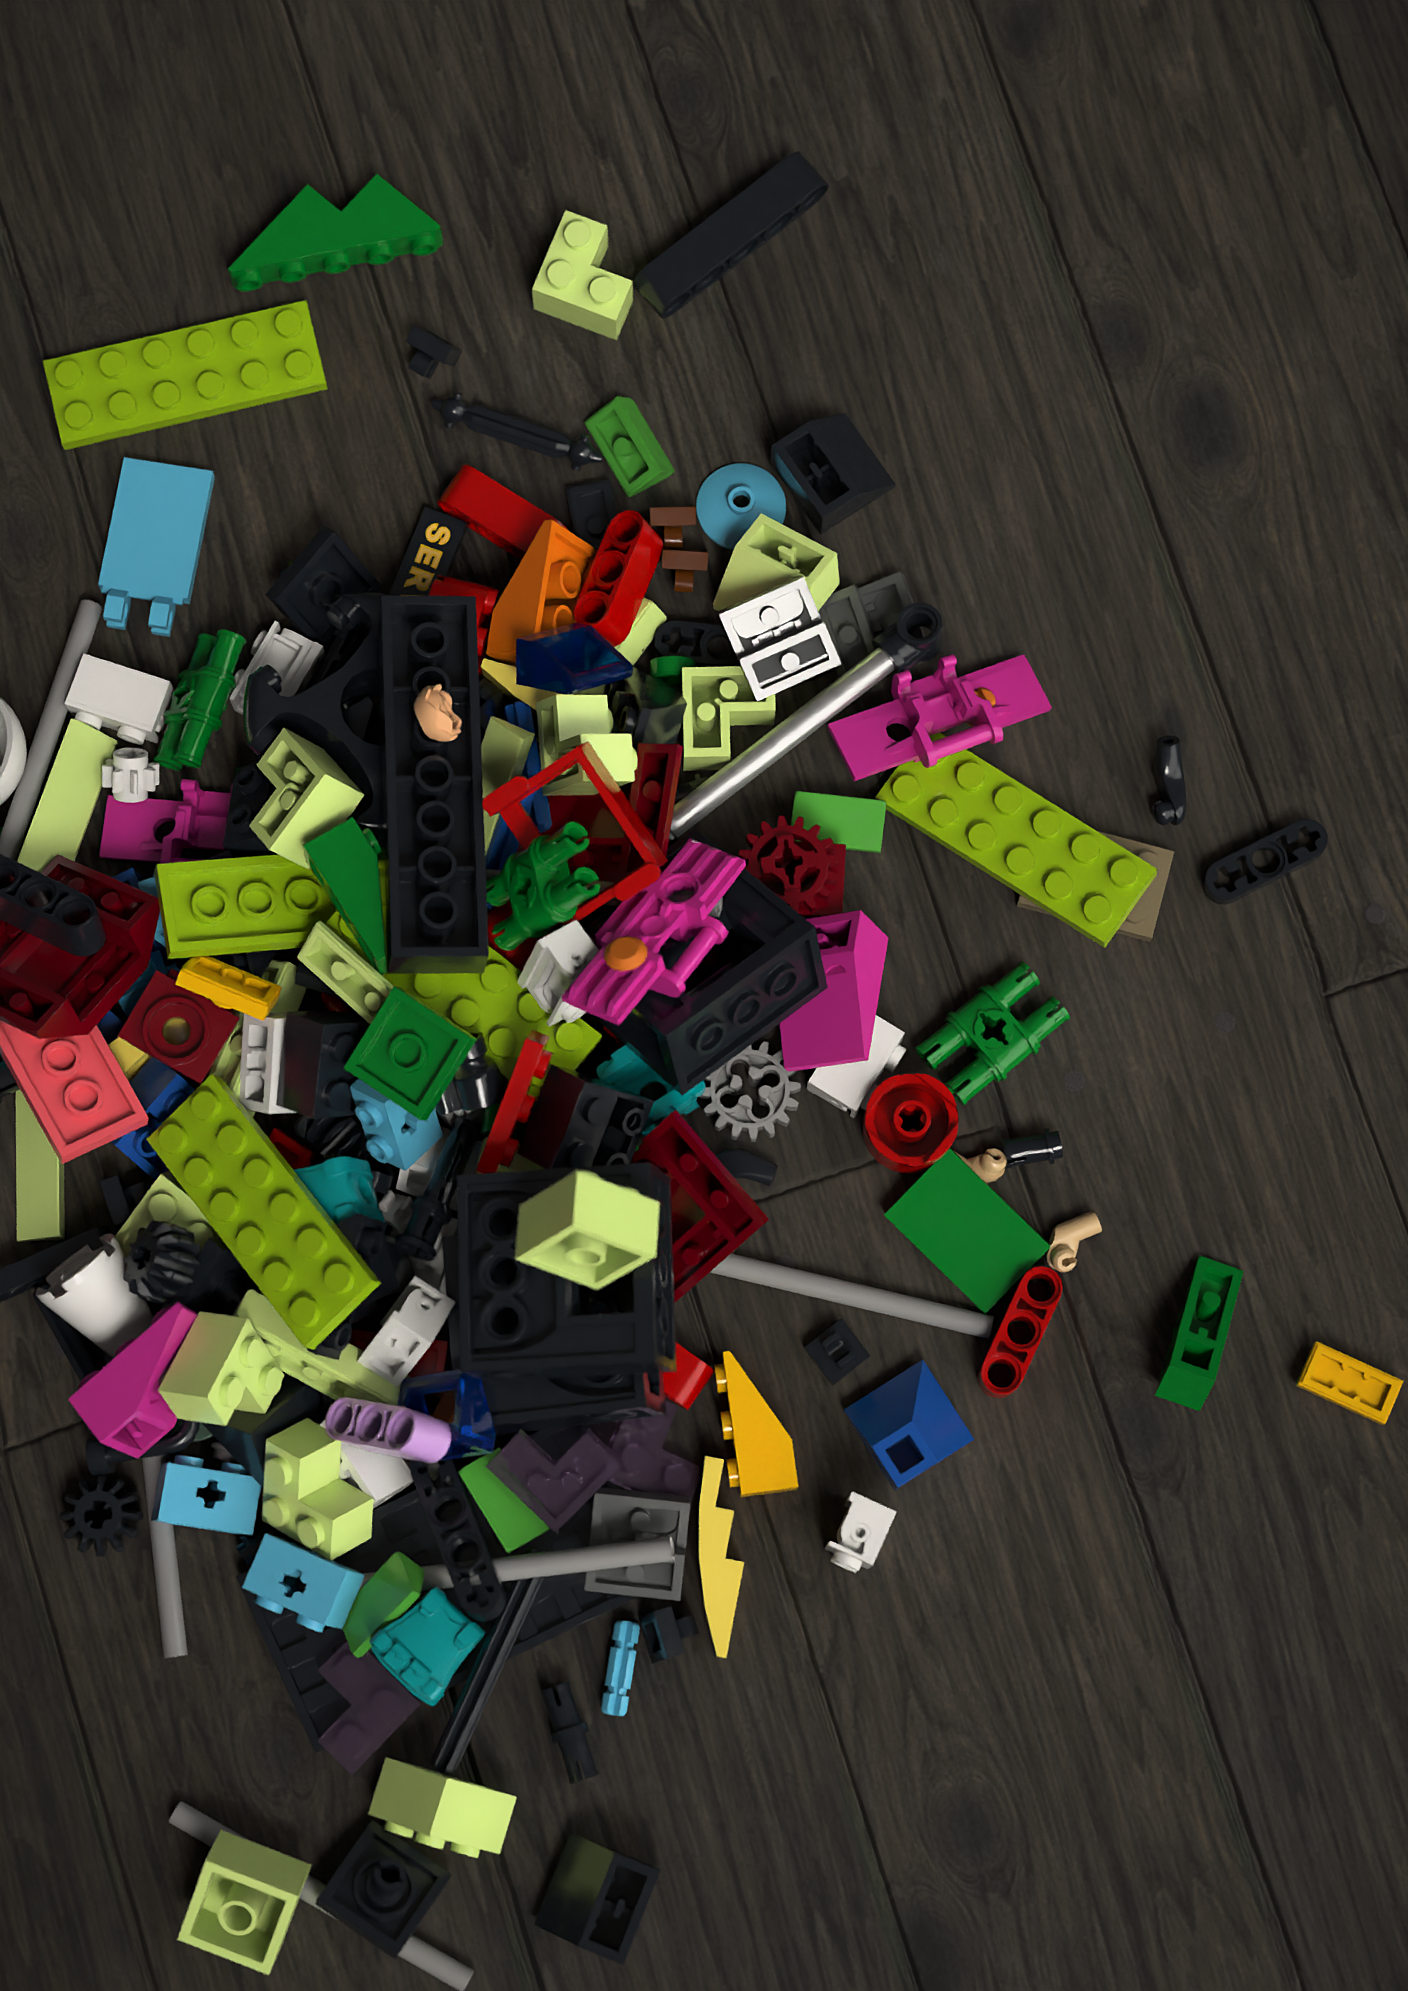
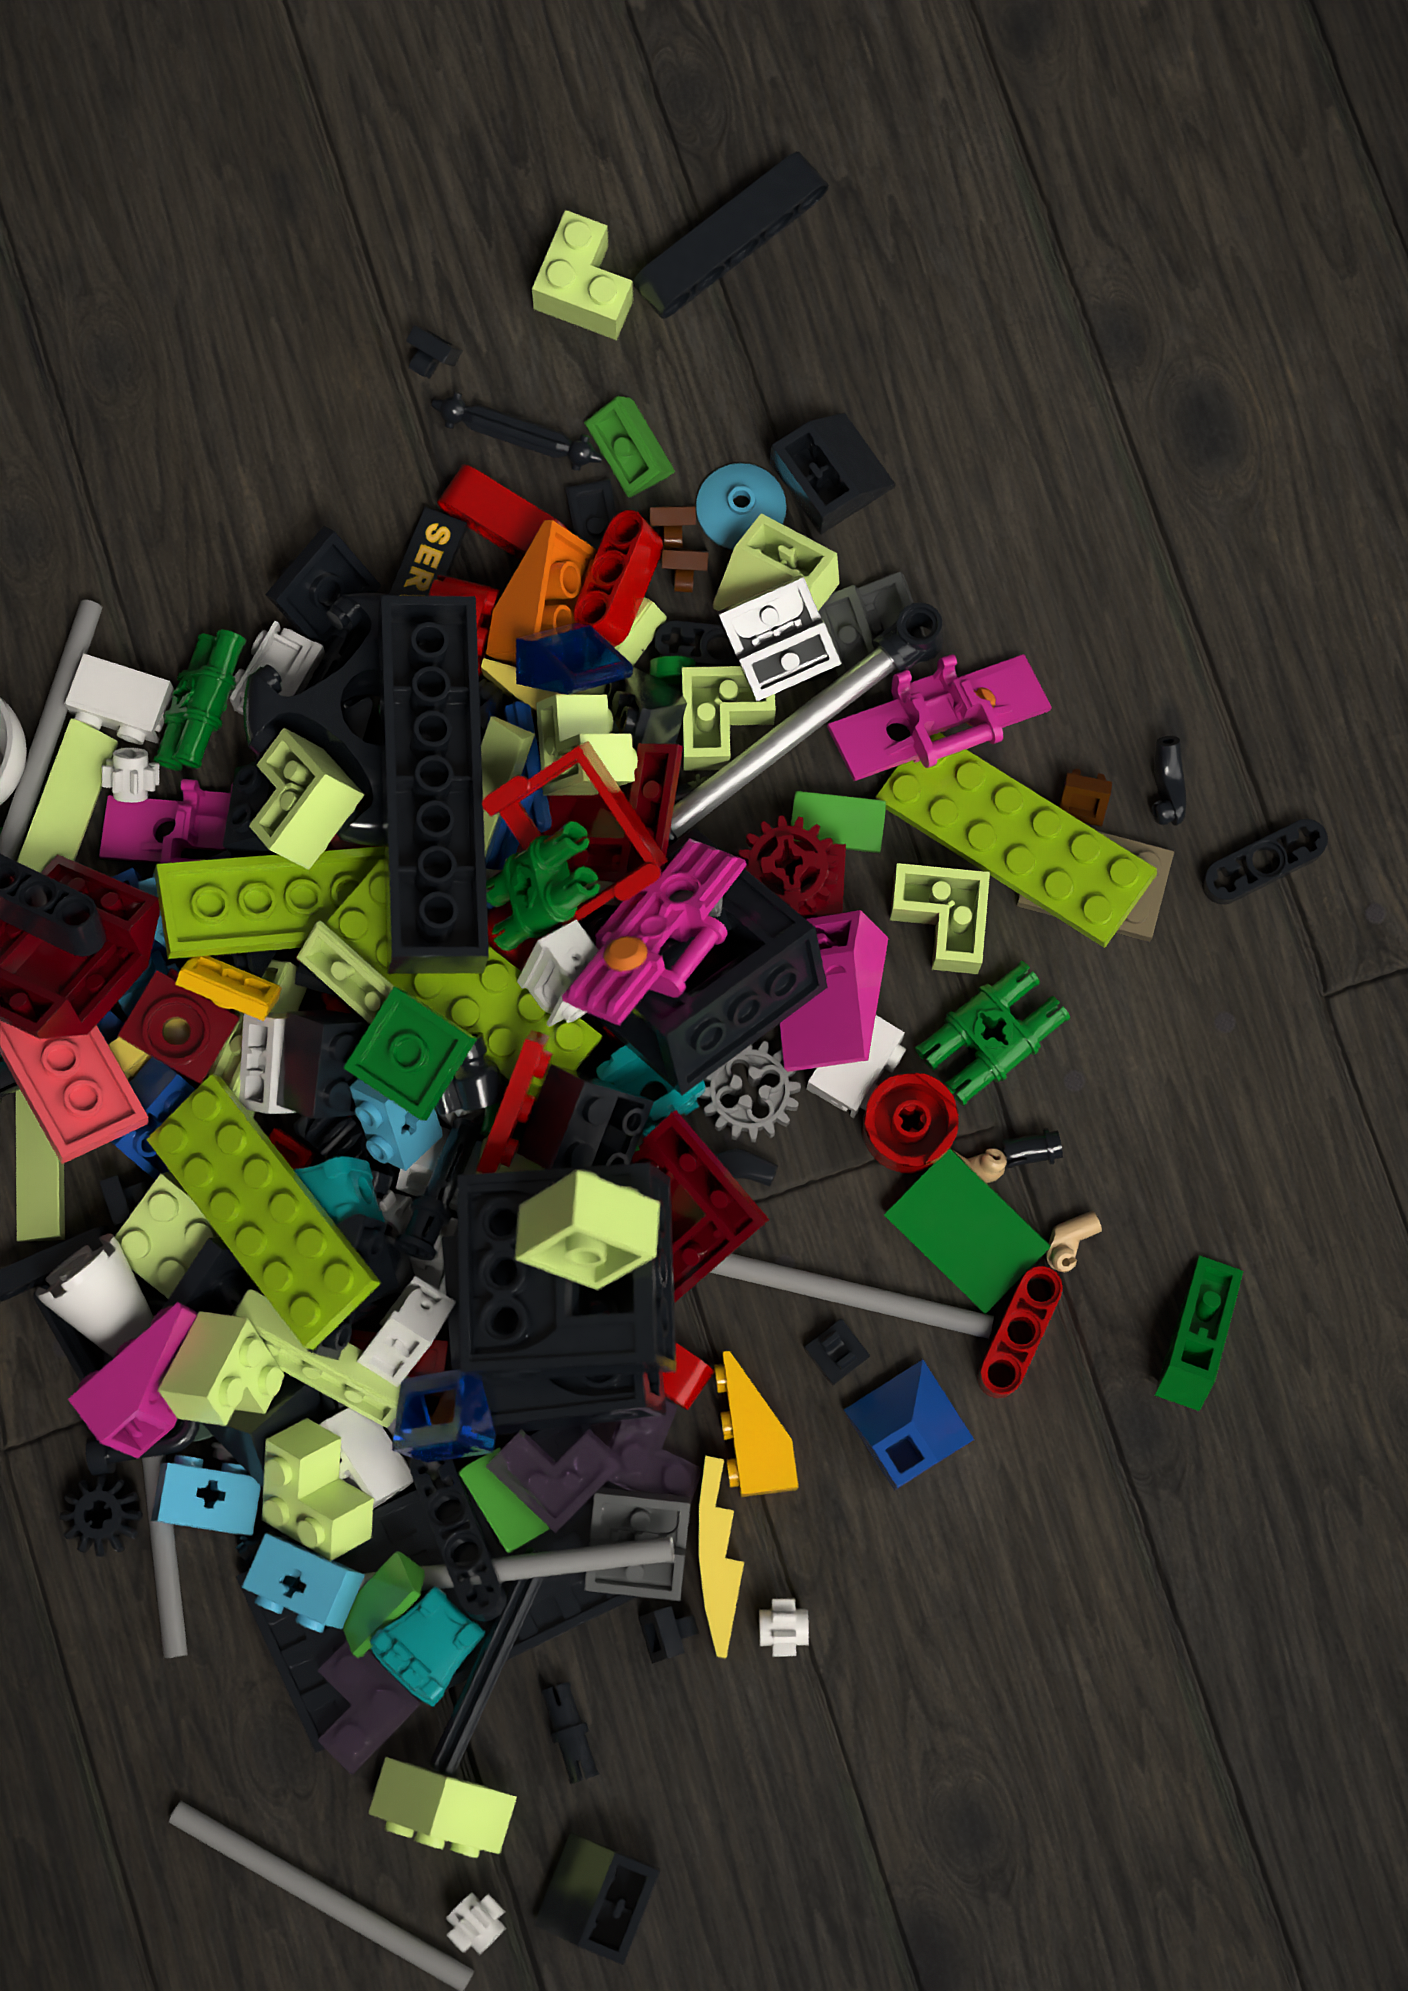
lime plate [43,300,328,450] -> none
medium azure tile [98,457,215,637] -> none
black gear [123,1220,200,1305] -> none
yellowish green brick [177,1830,312,1975] -> none
green slope [227,174,443,292] -> none
green slope [303,817,388,975] -> none
black plate [315,1820,452,1960] -> none
lavender beam [325,1397,451,1463] -> none
light nougat plate [414,684,462,742] -> none
medium azure axle [601,1620,640,1716] -> none
white hinge [825,1491,896,1573] -> none
yellow plate [1295,1341,1403,1425] -> none
none -> white gear [446,1892,506,1955]
none -> white gear [759,1598,809,1656]
none -> yellowish green brick [890,863,990,974]
none -> reddish brown tile [1059,768,1112,826]

